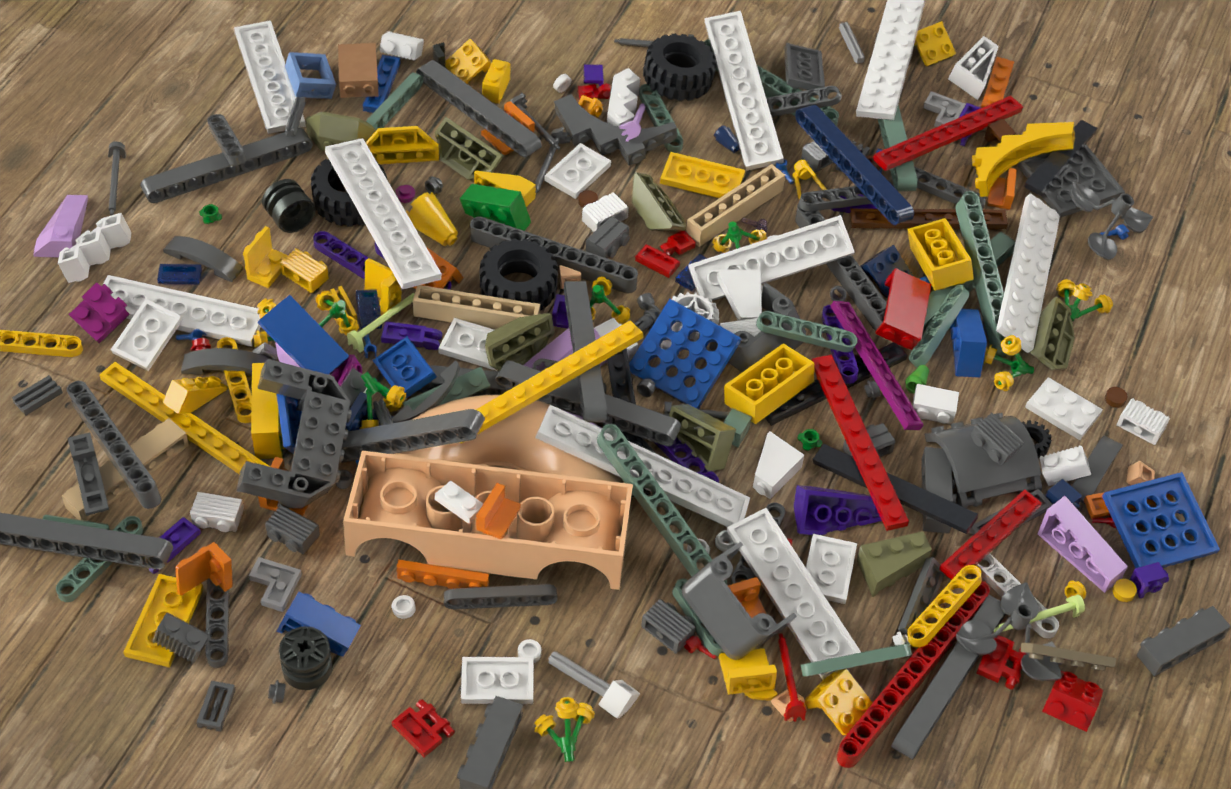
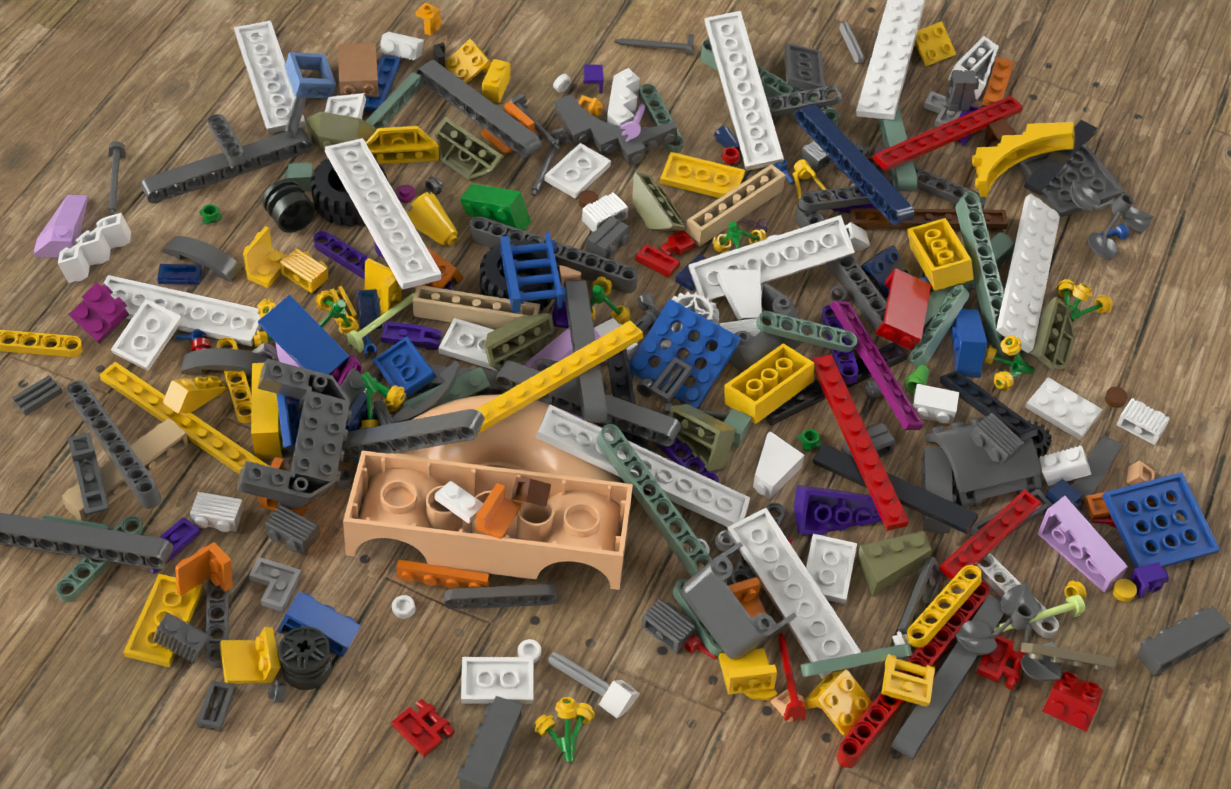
yellow slope [474,171,536,207] -> none
red plate [578,84,611,101] -> none
black tyre [643,33,717,101] -> none
orange panel [987,168,1017,210] -> none
none -> yellow bracket [219,627,280,683]
none -> sand green brick [284,163,313,191]
none -> white plate [325,93,366,119]
none -> light orange bracket [416,3,442,36]
none -> blue fence [500,232,566,313]
none -> reddish brown panel [511,477,551,507]
none -> dark grey tile [650,357,693,403]
none -> red plate [721,147,740,165]
none -> white brick [845,222,870,251]
none -> yellow plate [881,654,935,707]
none -> black tile [940,370,1038,441]
none -> dark grey brick [945,70,979,111]

